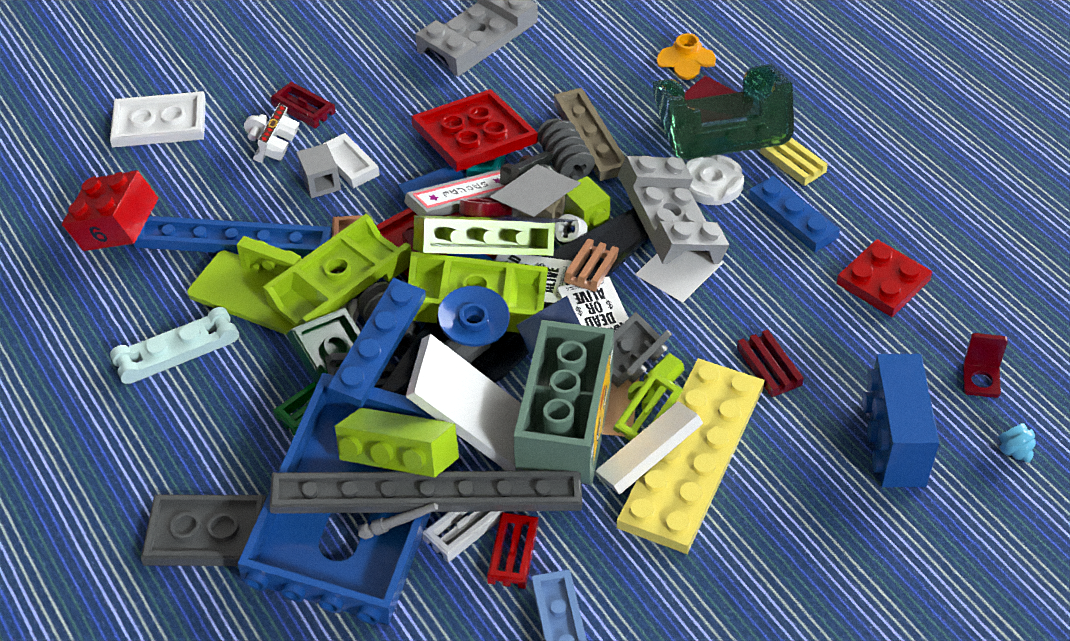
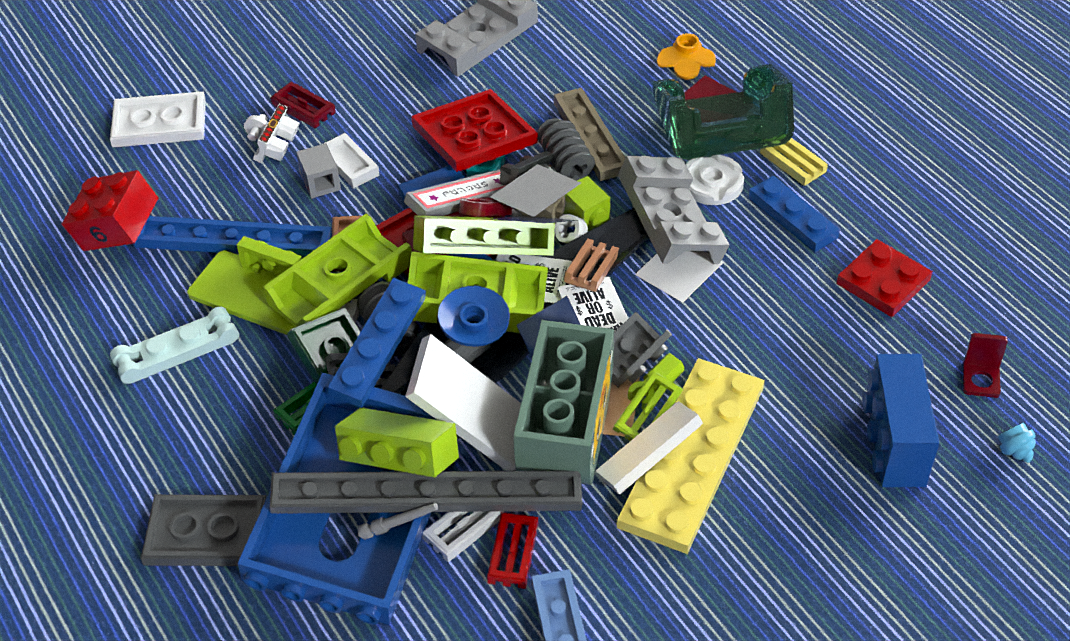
dark red tile [737,329,804,397] -> none

